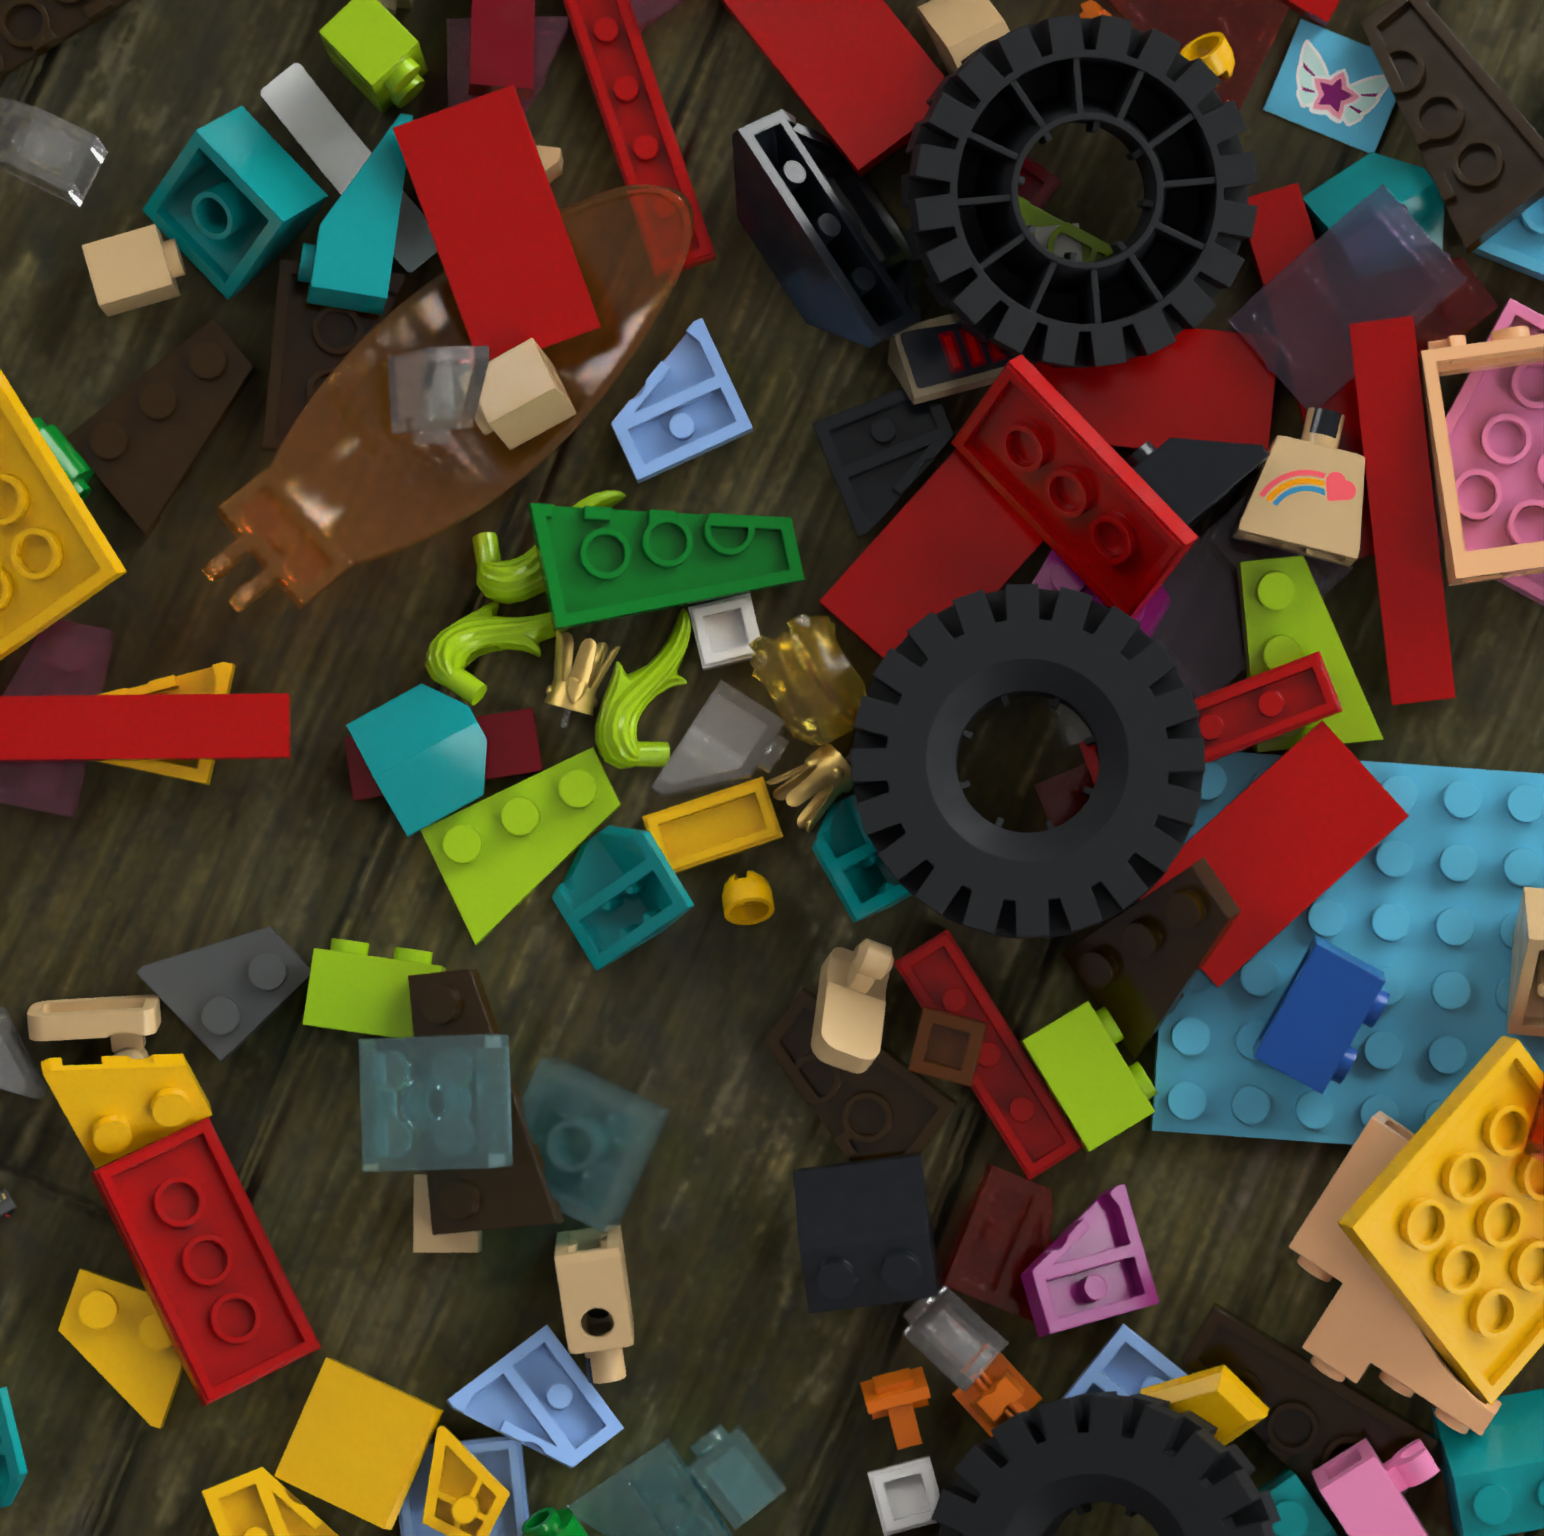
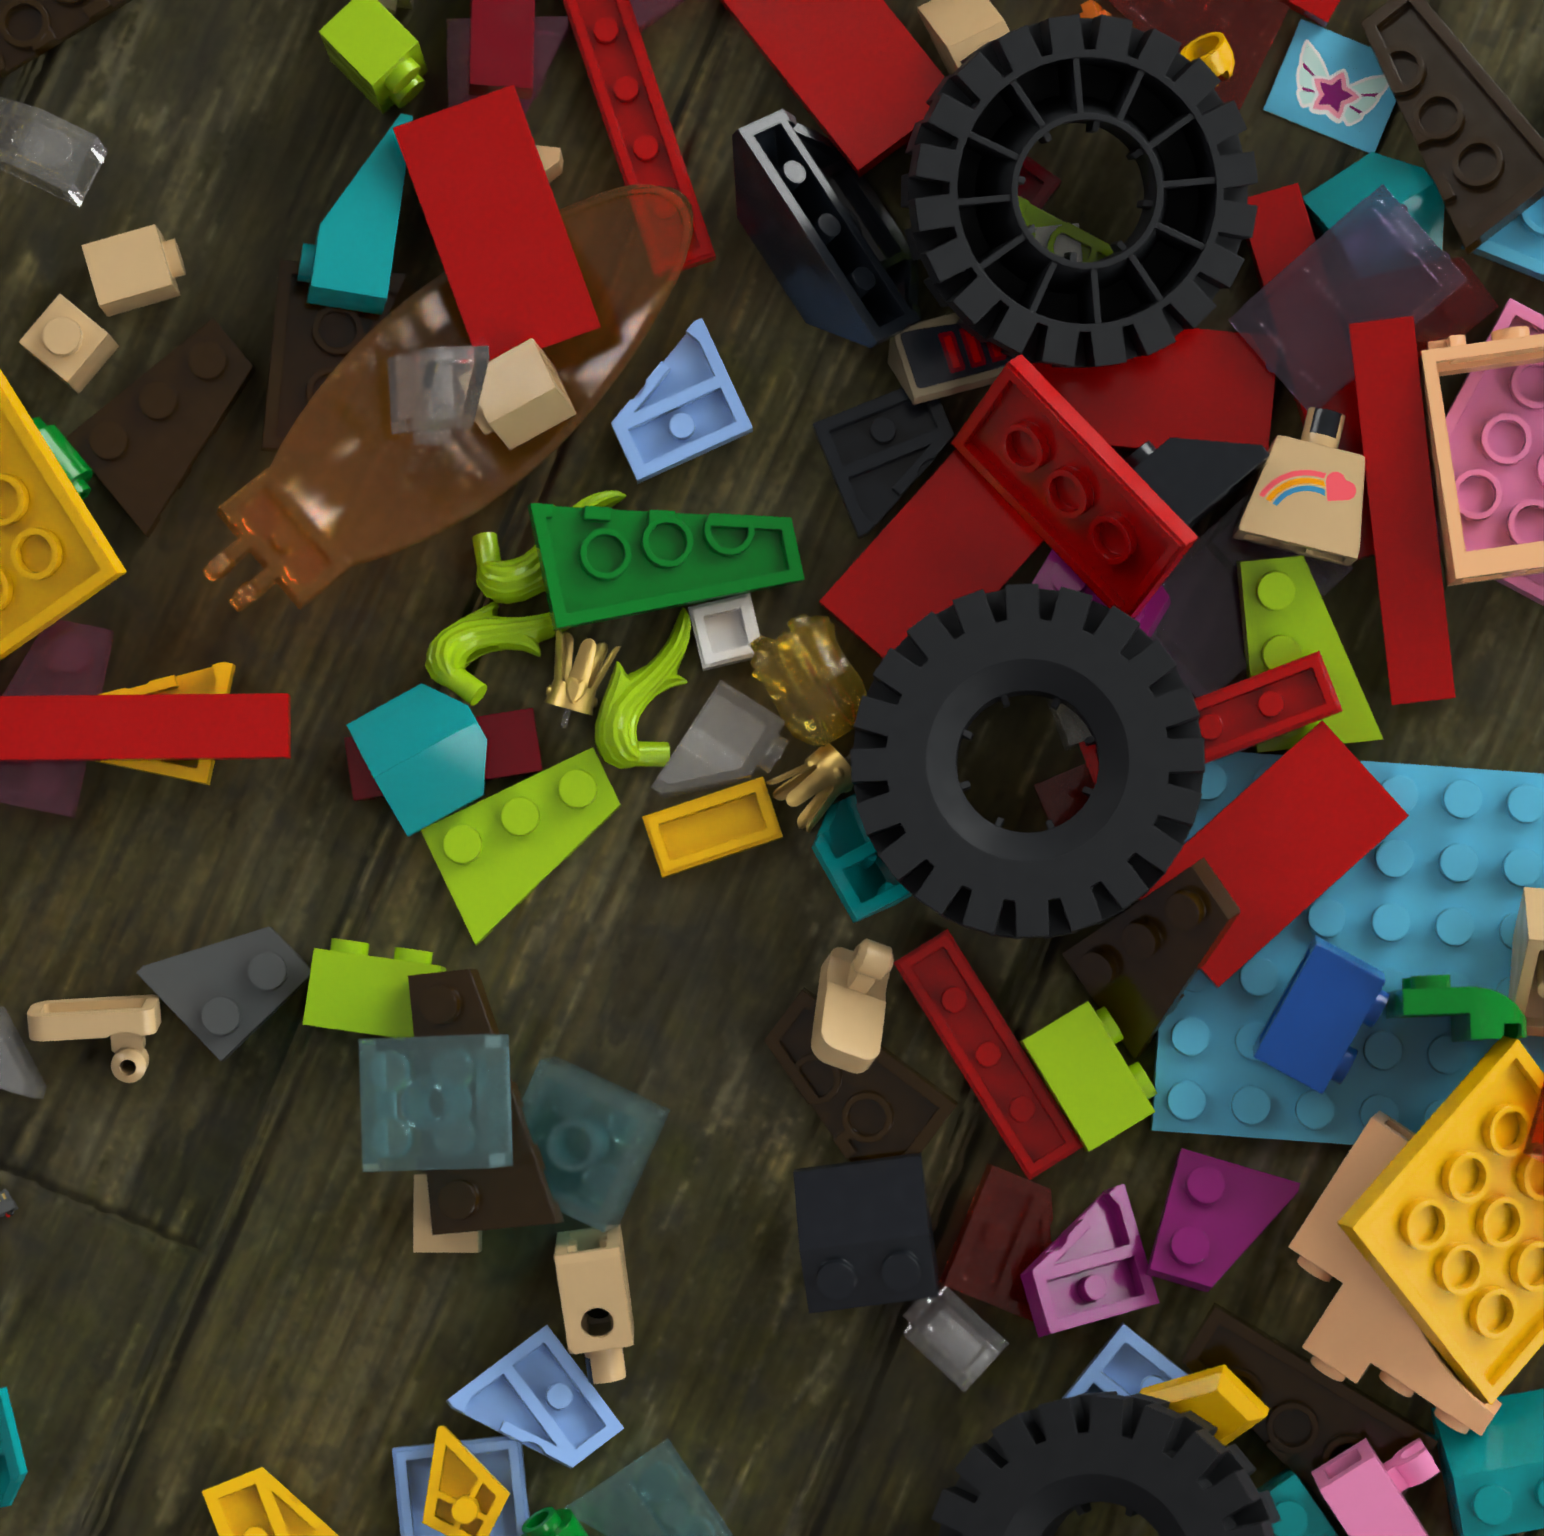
yellow wing [40,1053,212,1169] -> none
yellow wing [58,1268,184,1429] -> none
red tile [90,1117,321,1407] -> none
teal slope [142,105,328,300] -> none
white sticker [261,63,438,272] -> none
yellow tile [274,1357,444,1530] -> none
teal slope [552,825,694,971] -> none
clear light blue brick [687,1424,787,1530] -> none
yellow hinge [722,870,775,925] -> none
orange brick [860,1366,931,1450] -> none
white tile [867,1455,940,1536] -> none
reddish brown plate [908,1006,988,1087] -> none
orange brick [951,1350,1043,1437] -> none
none -> tan brick [19,293,119,394]
none -> magenta wing [1146,1148,1300,1293]
none -> green slope [1386,975,1527,1042]

